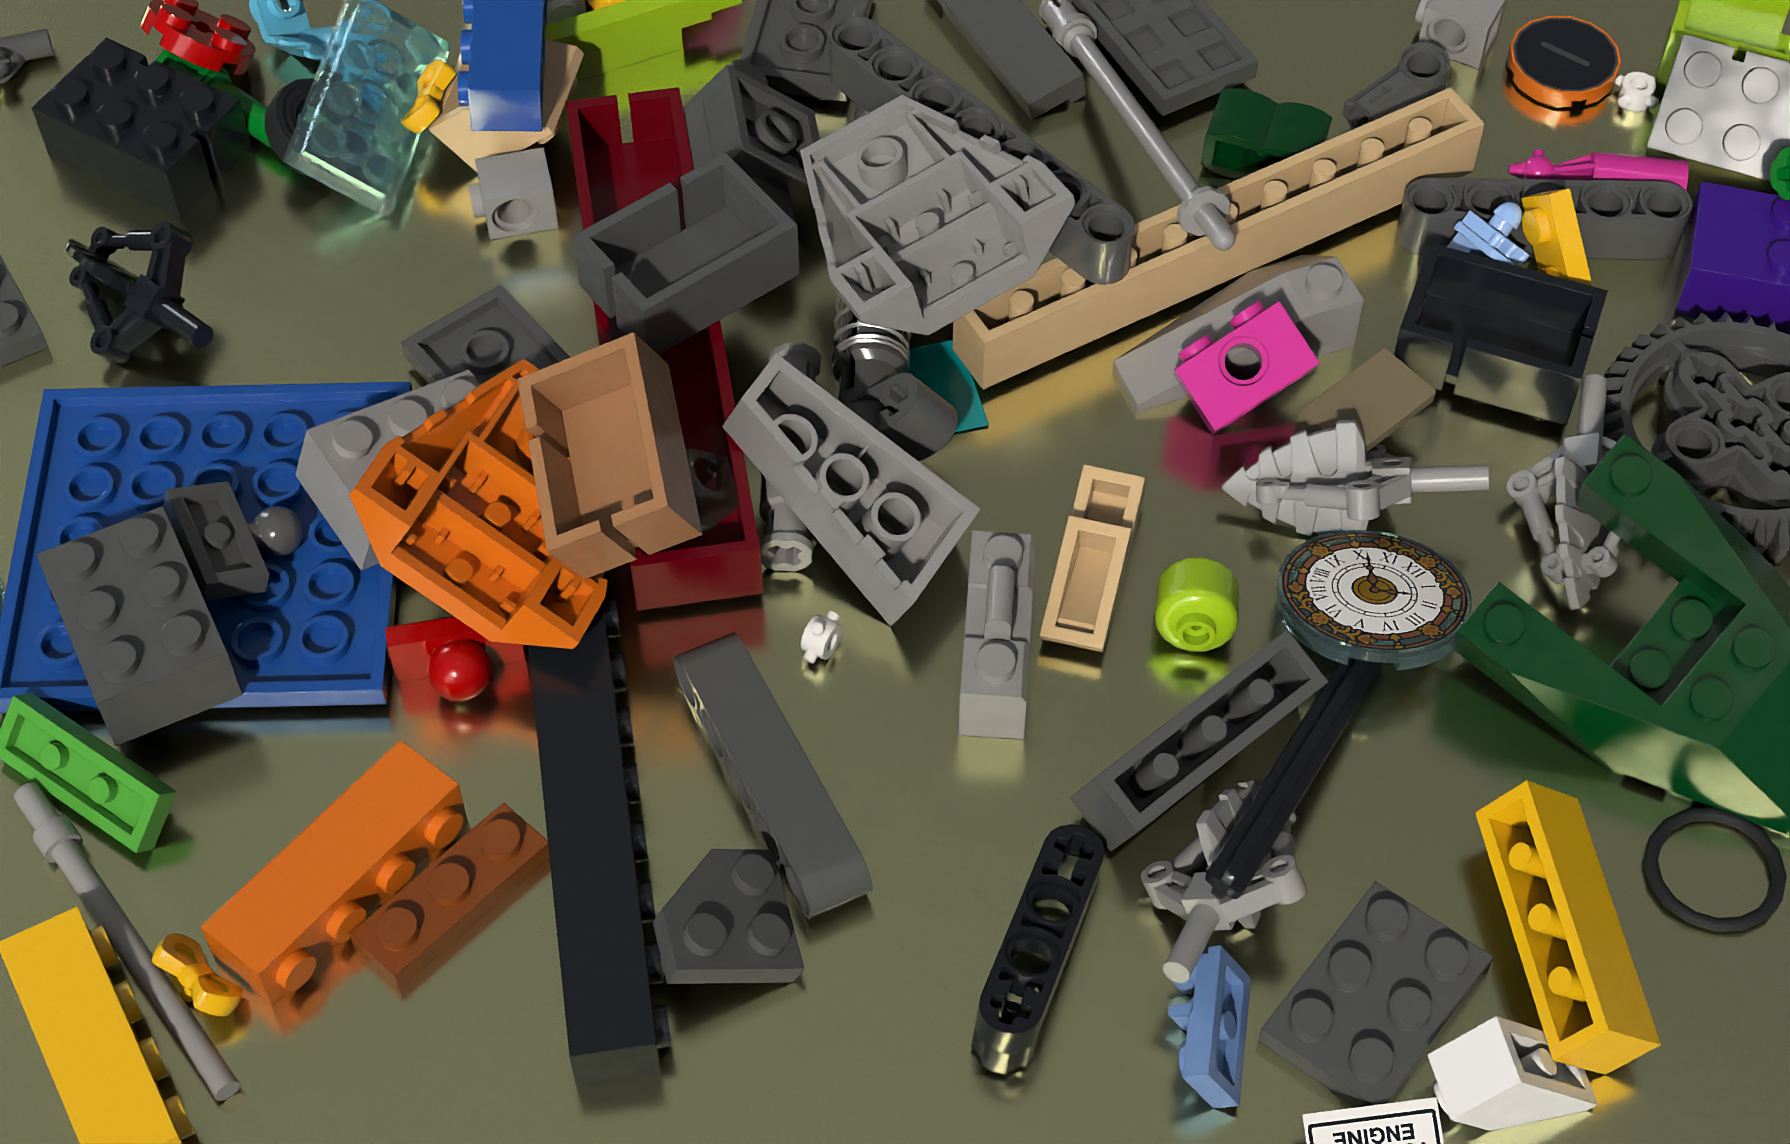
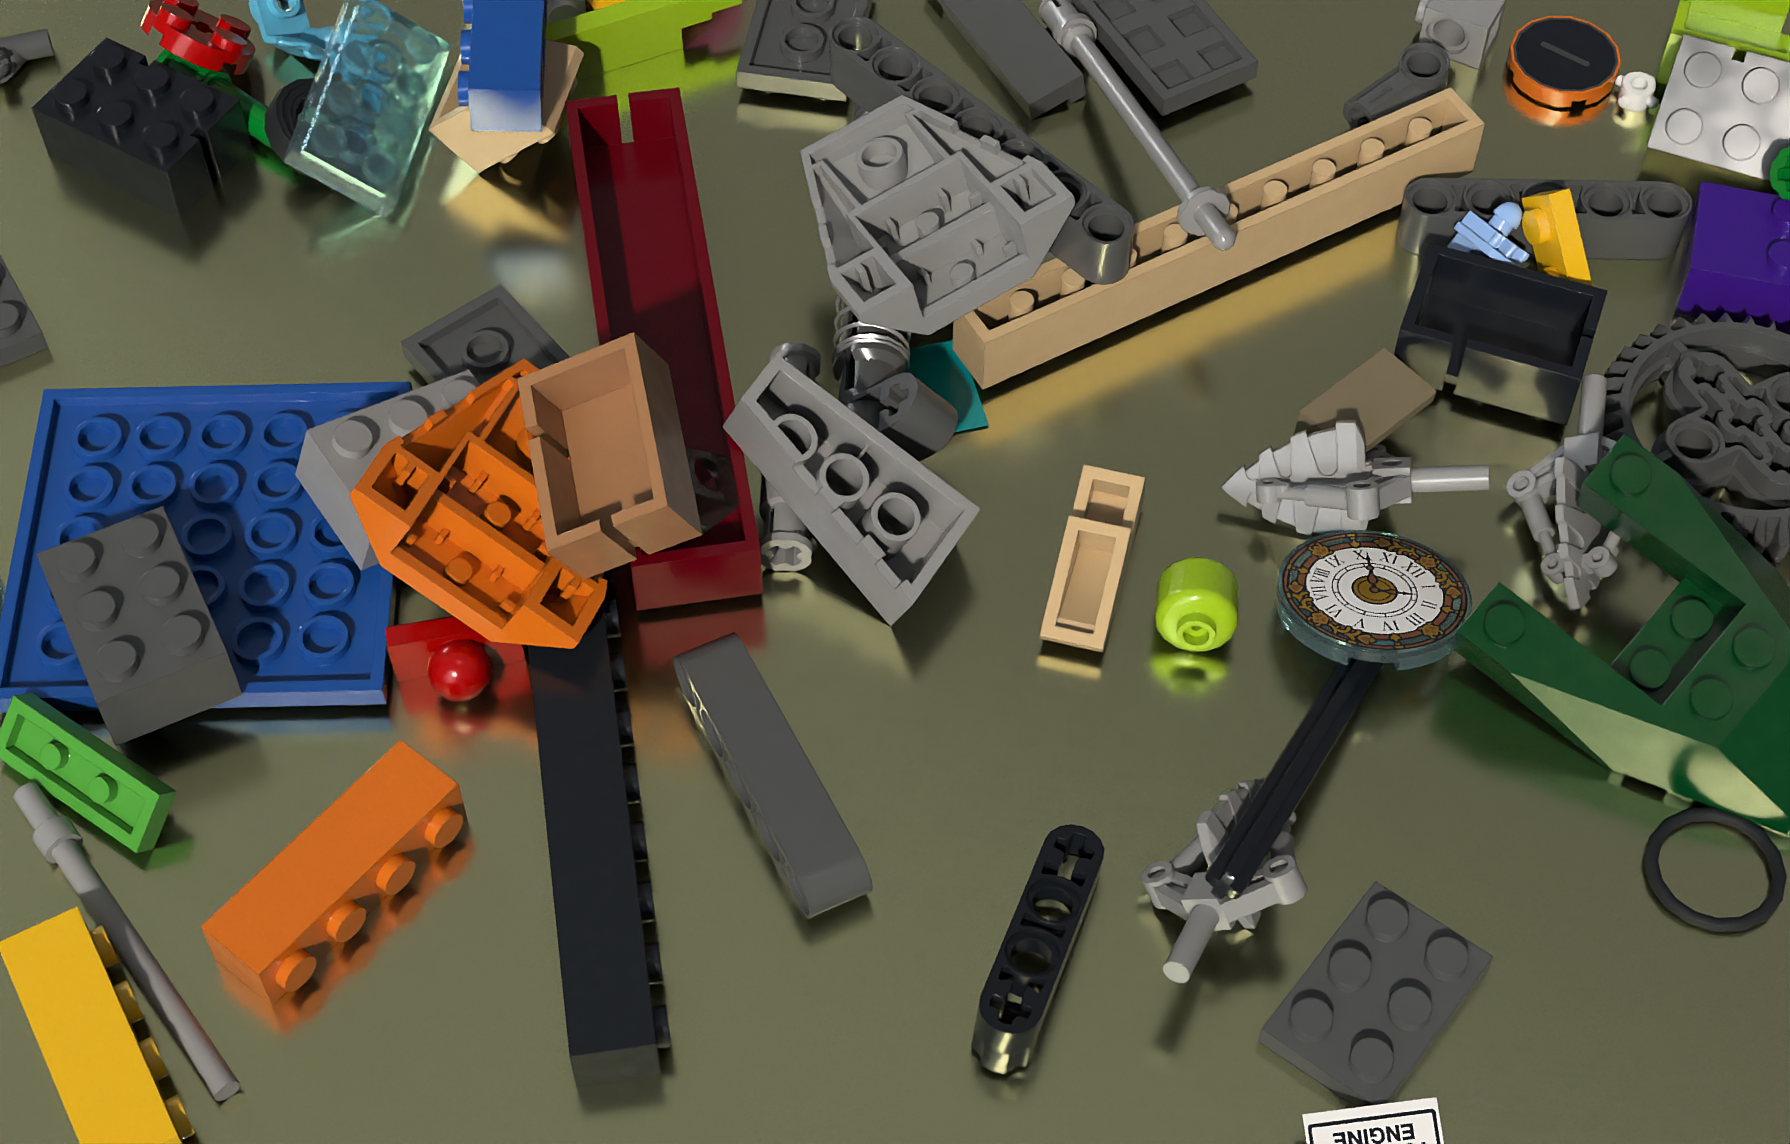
black bar [64,221,213,364] -> none
yellow piece [151,933,243,1017] -> none
dark grey plate [163,481,303,601] -> none
dark orange plate [349,802,549,989] -> none
yellow piece [400,60,457,134] -> none
light grey brick [468,147,558,240] -> none
dark grey piece [573,153,800,355] -> none
dark grey plate [653,849,805,984] -> none
dark grey brick [683,59,820,224] -> none
white piece [801,611,842,664] -> none
light grey piece [958,530,1036,740] -> none
dark grey brick [1069,630,1328,851] -> none
light grey wedge [1113,255,1364,412] -> none
medium blue plate [1168,945,1251,1109] -> none
dark pink brick [1173,301,1320,435] -> none
dark green brick [1200,88,1332,179] -> none
white slope [1427,1016,1598,1131] -> none
yellow brick [1475,780,1661,1075] -> none
dark pink wheel [1508,149,1688,191] -> none

